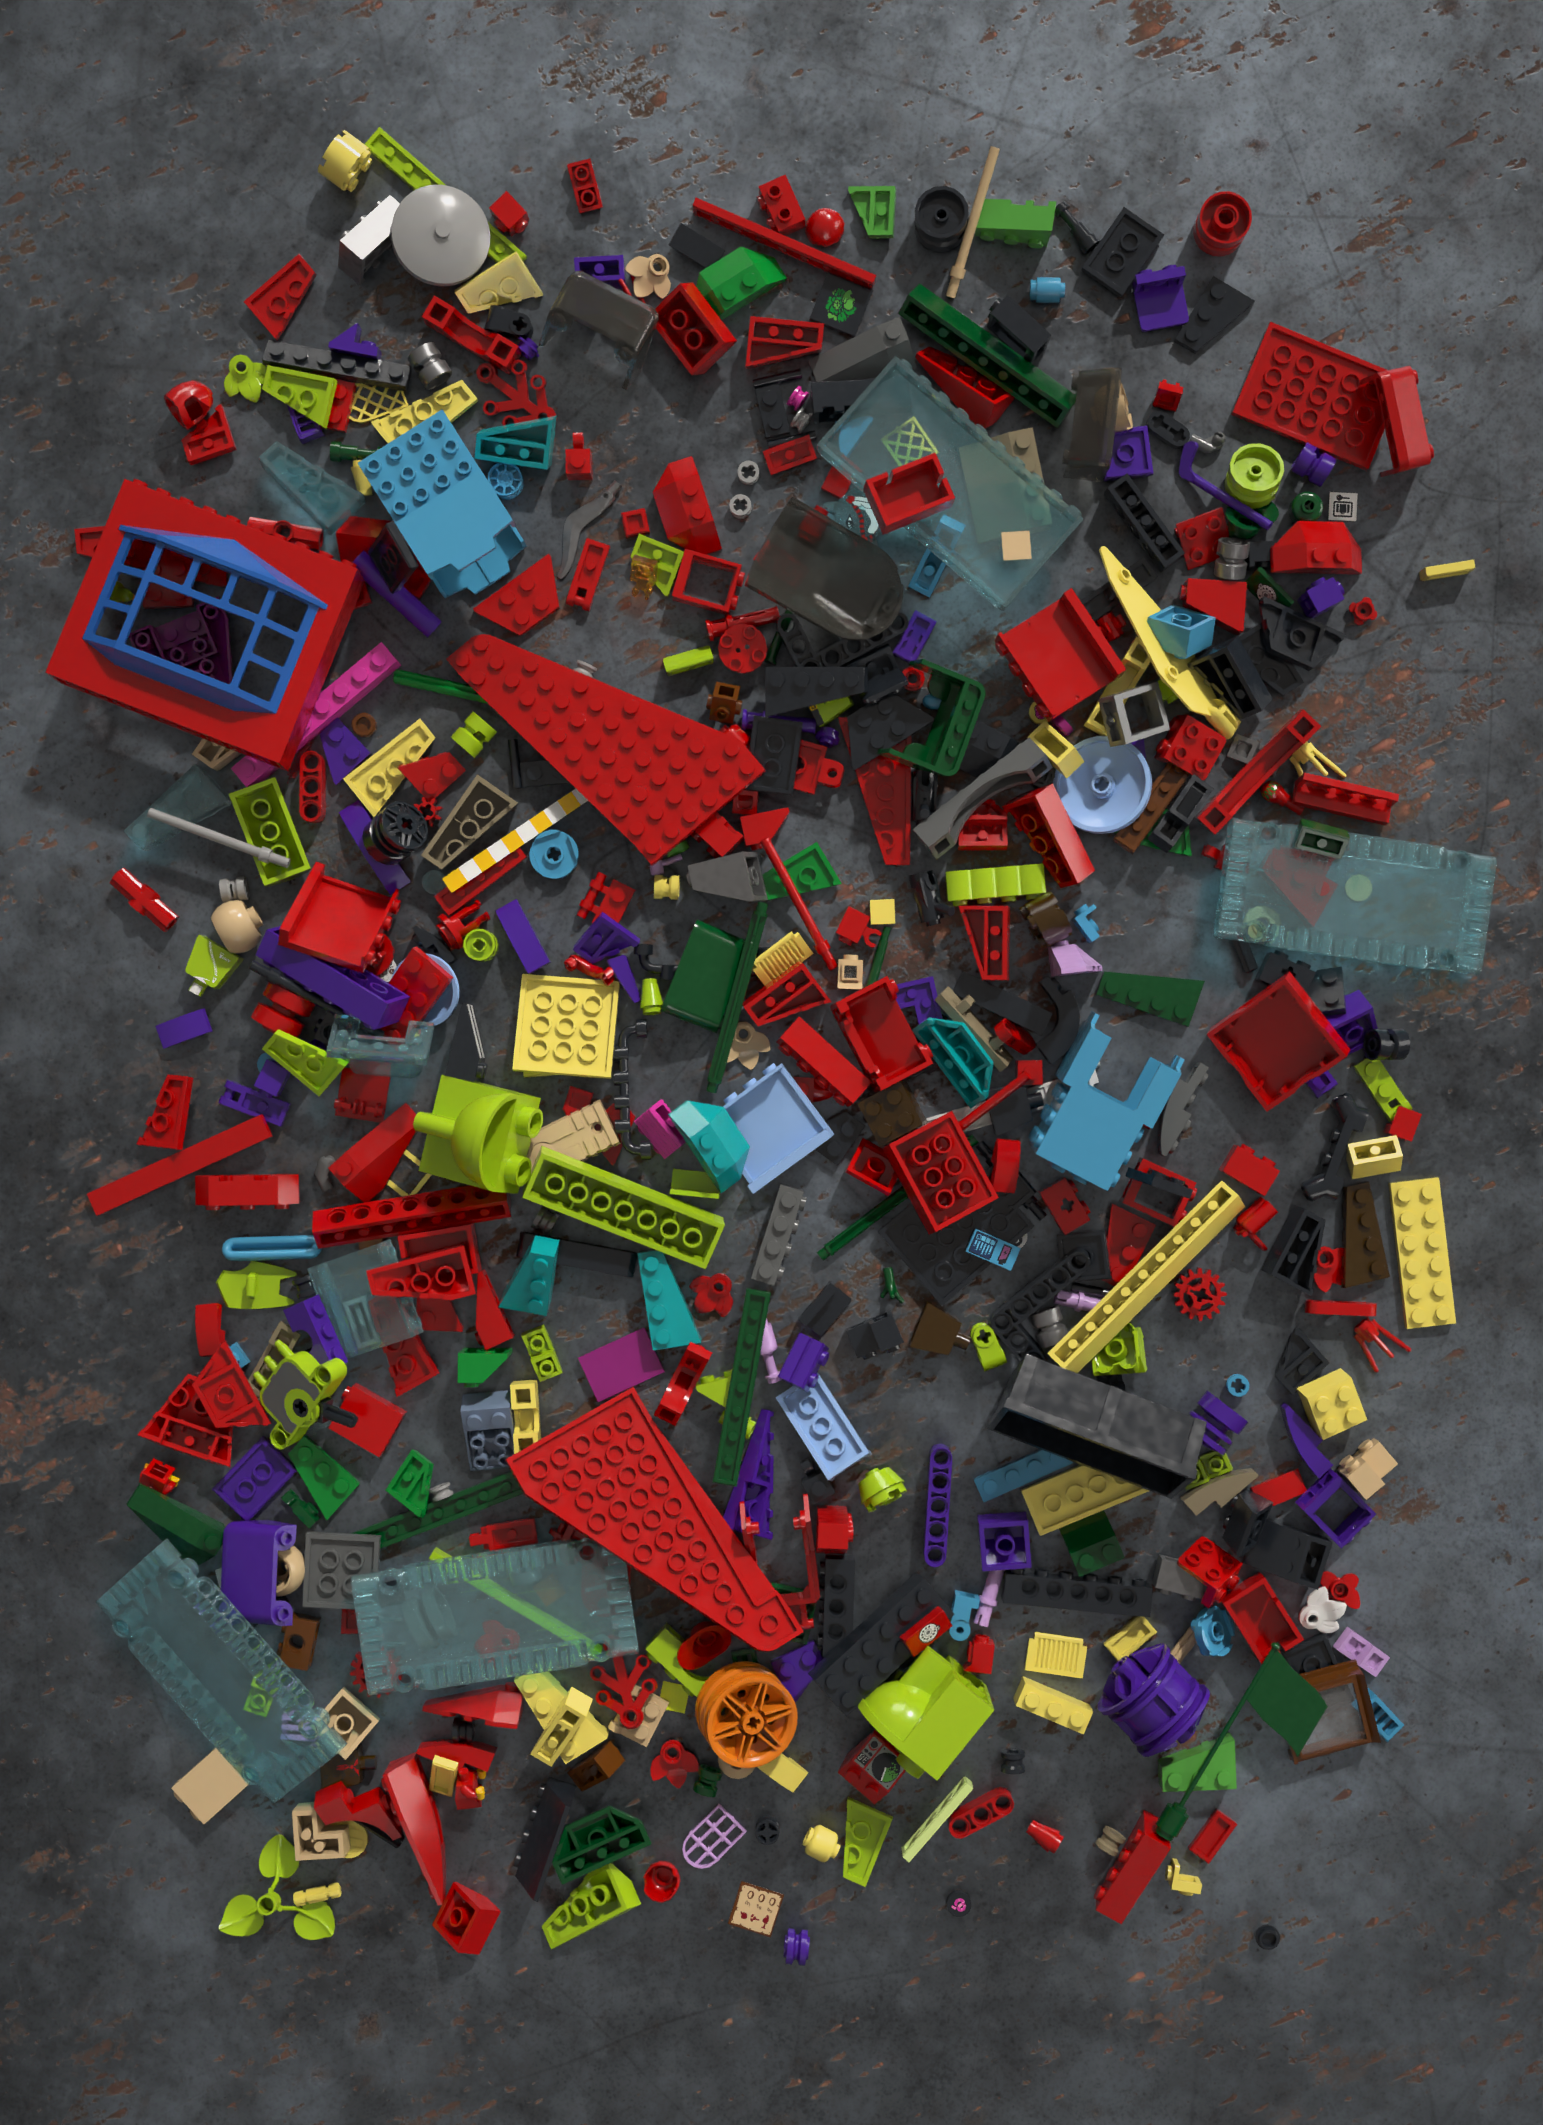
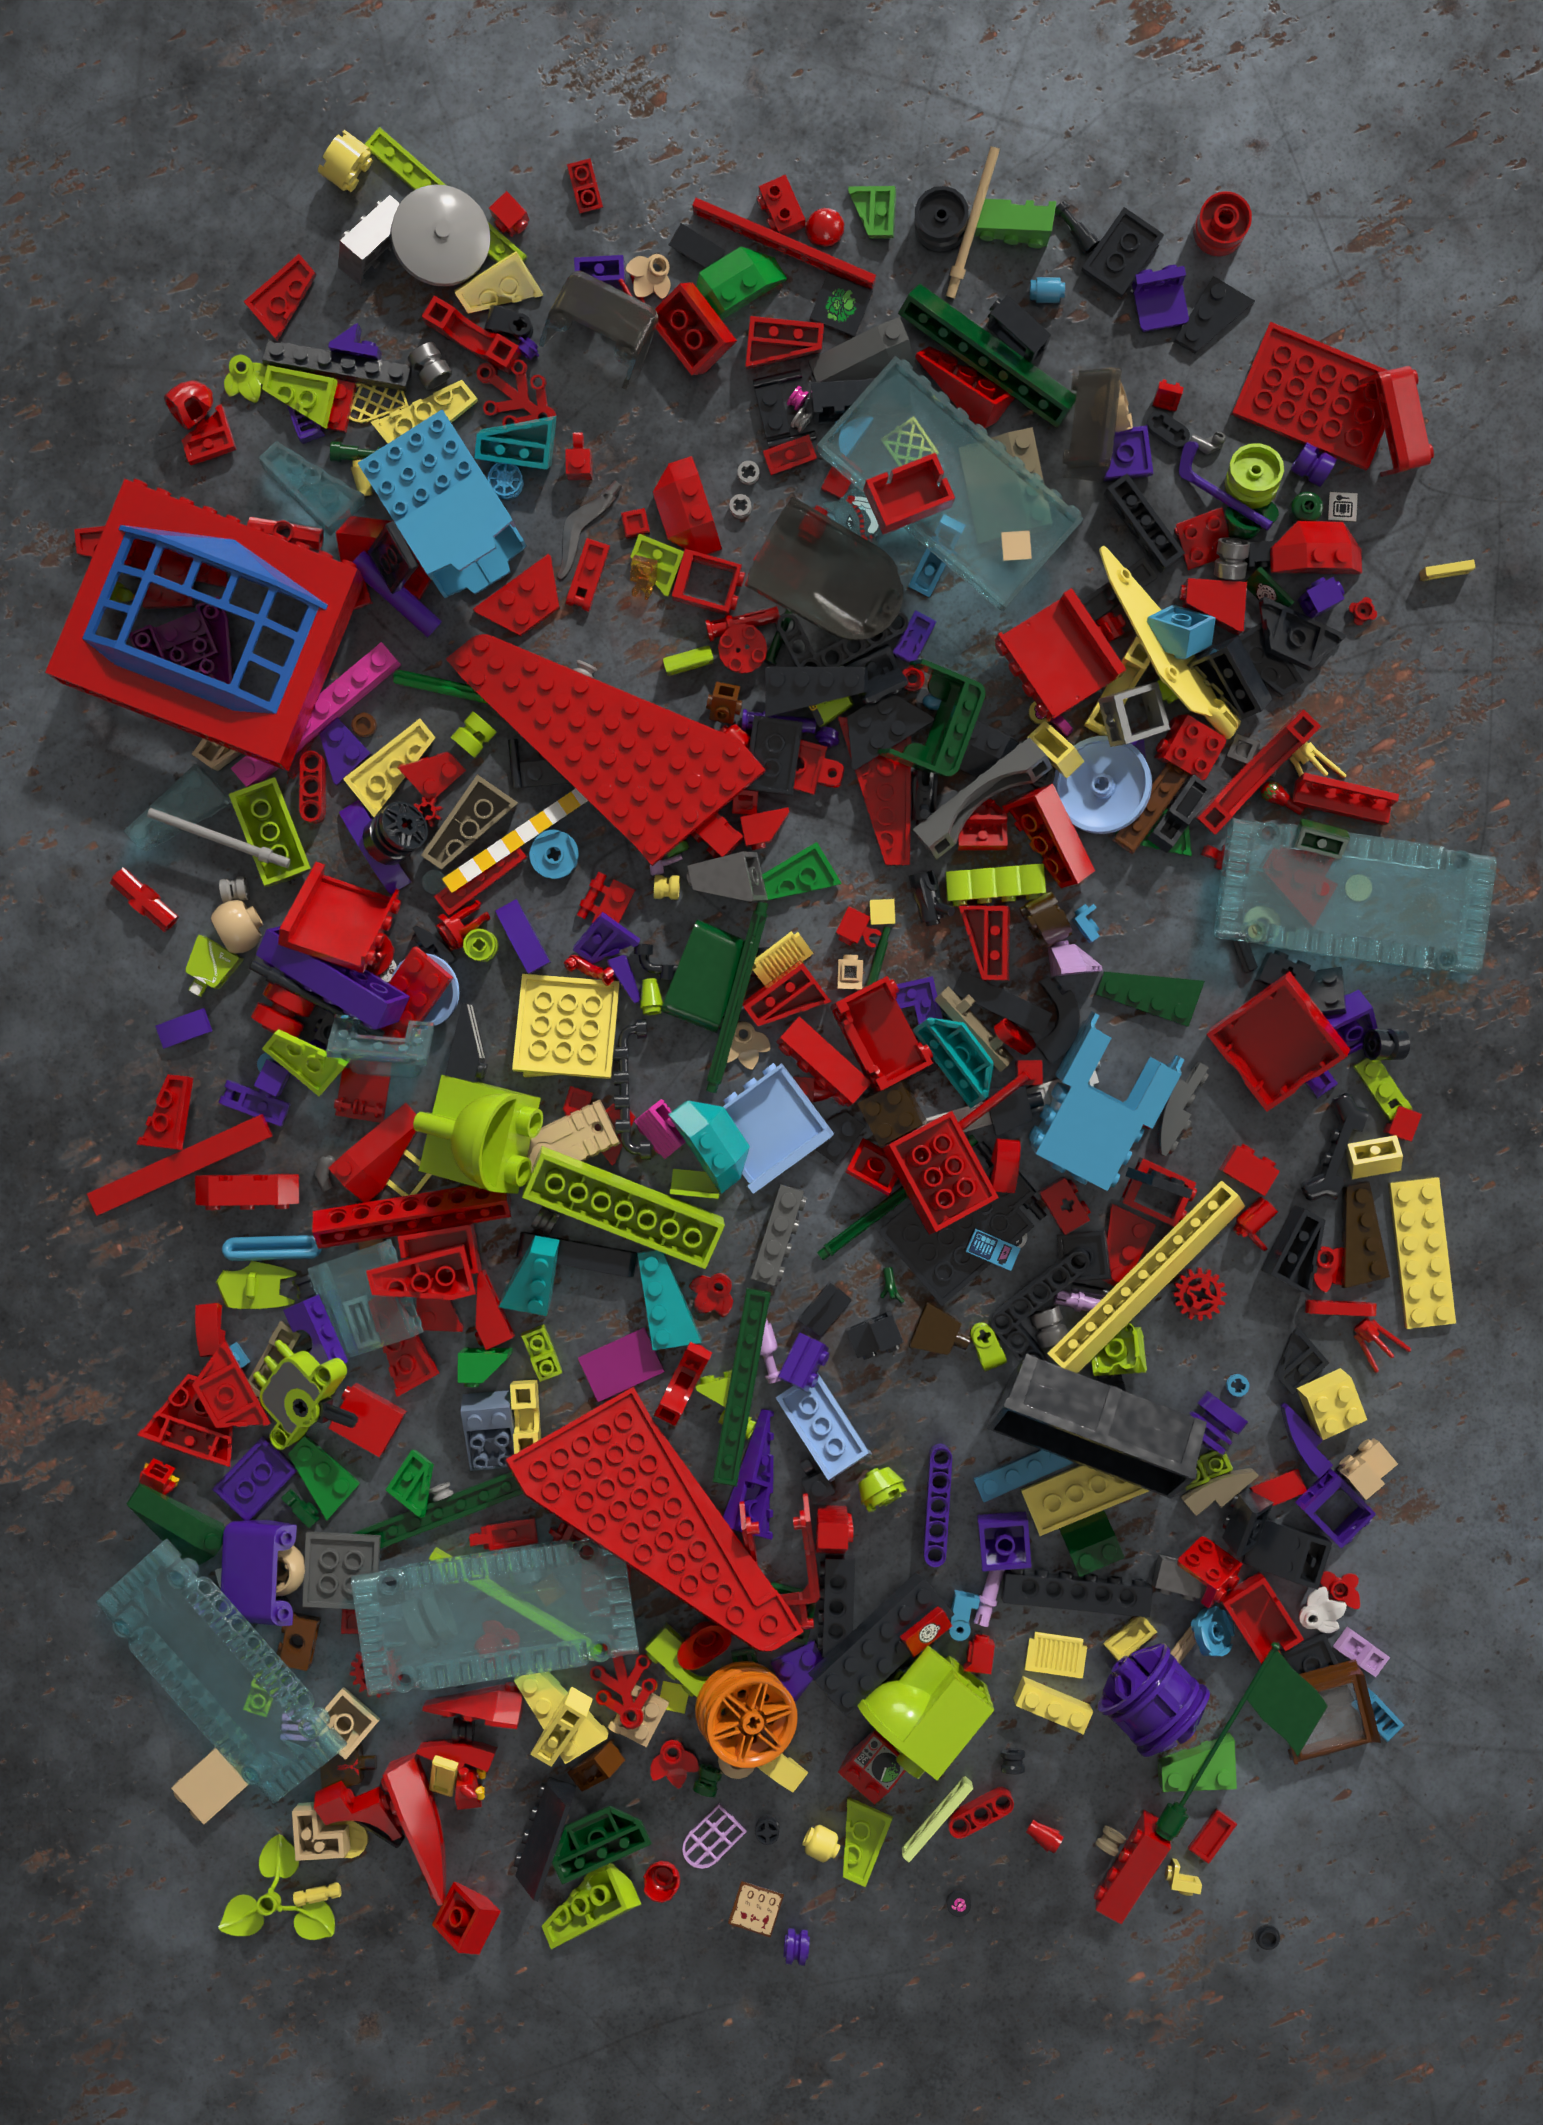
red bar [760,837,838,970] -> none

